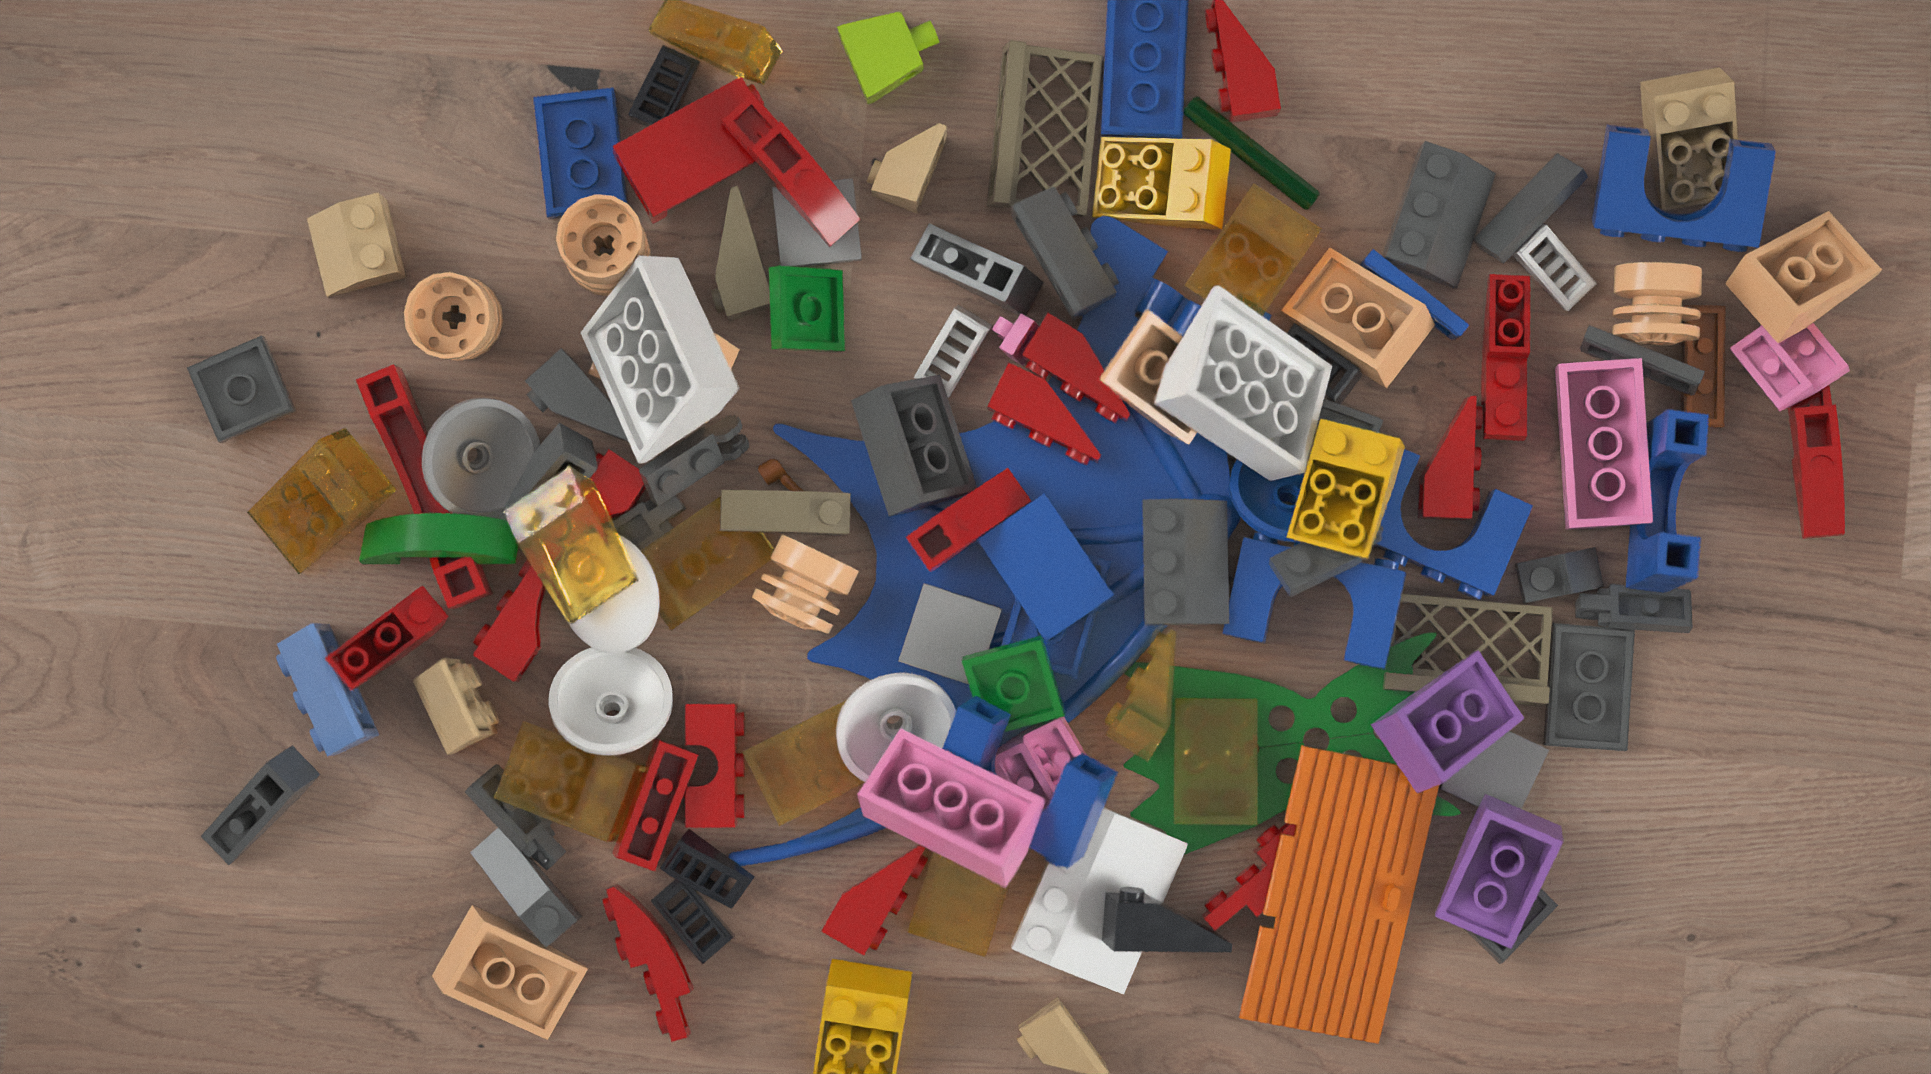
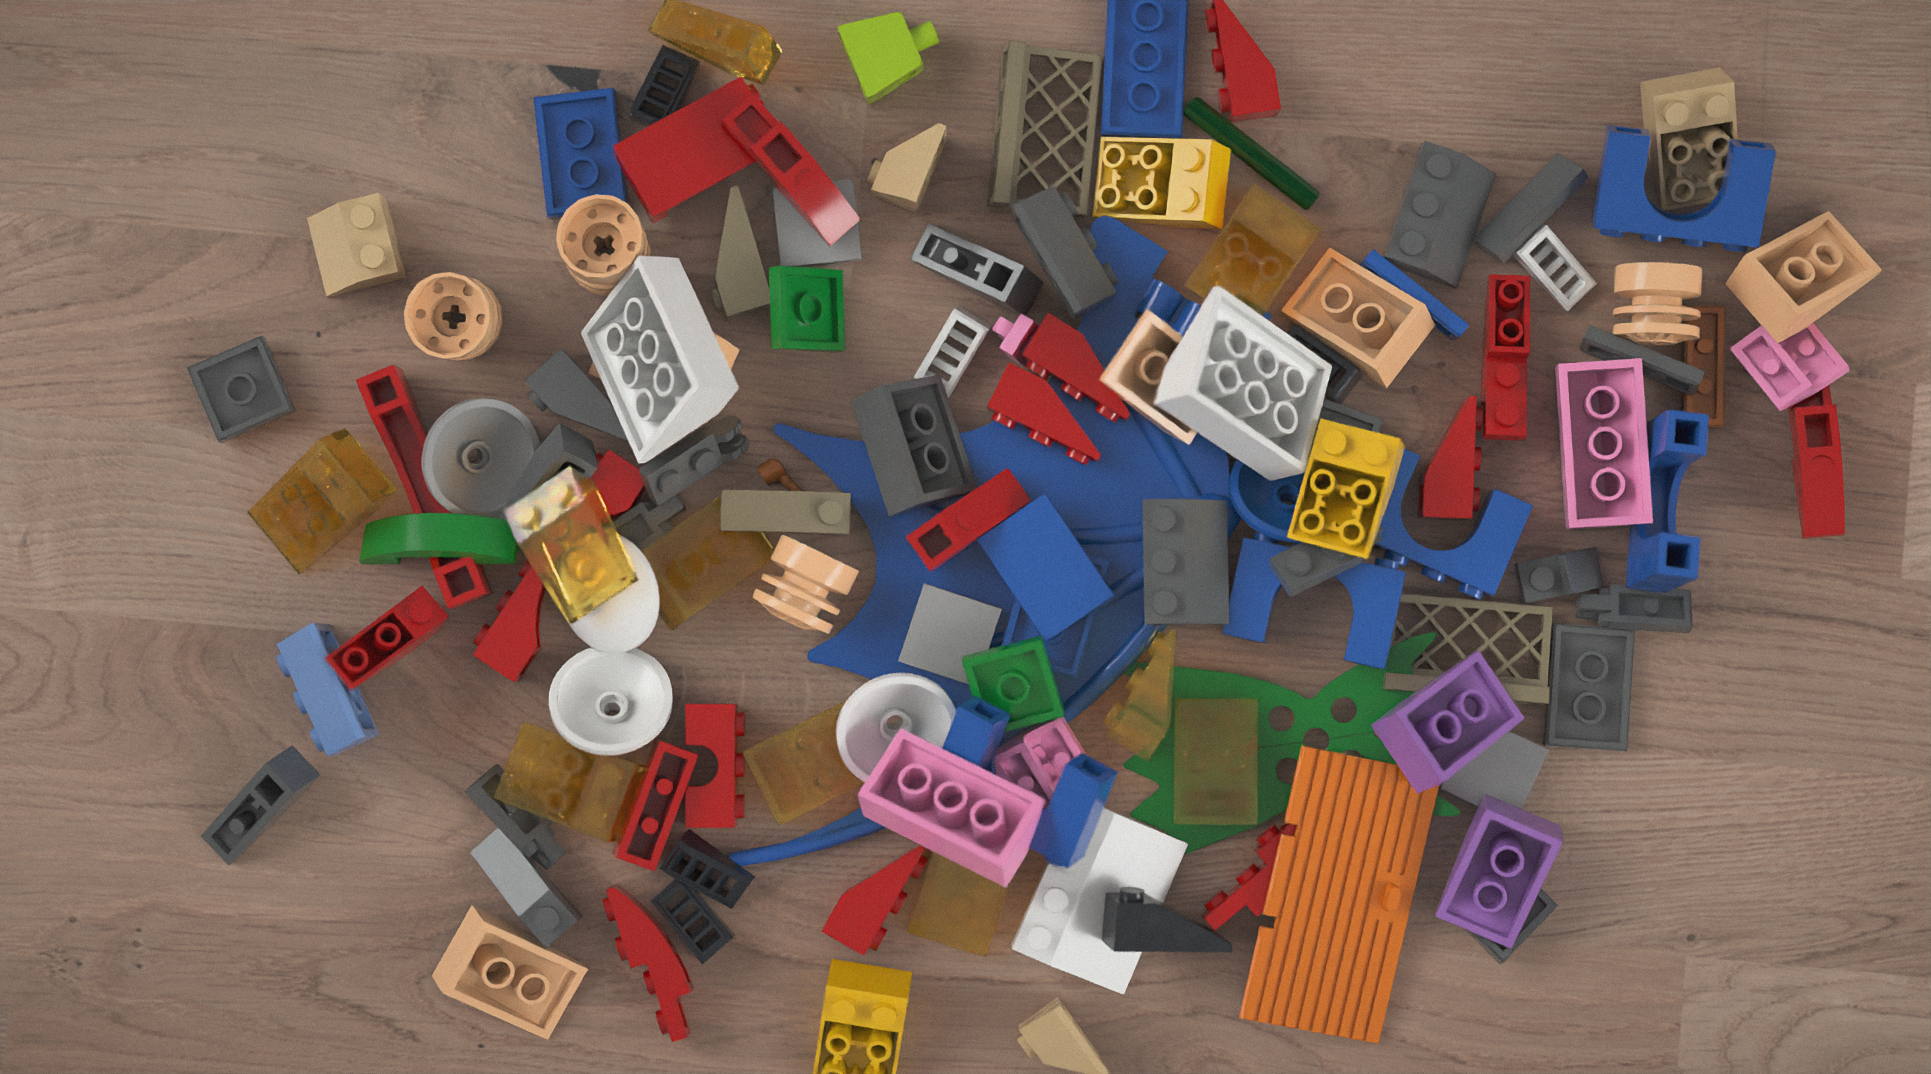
tan slope [412,659,499,755] -> none

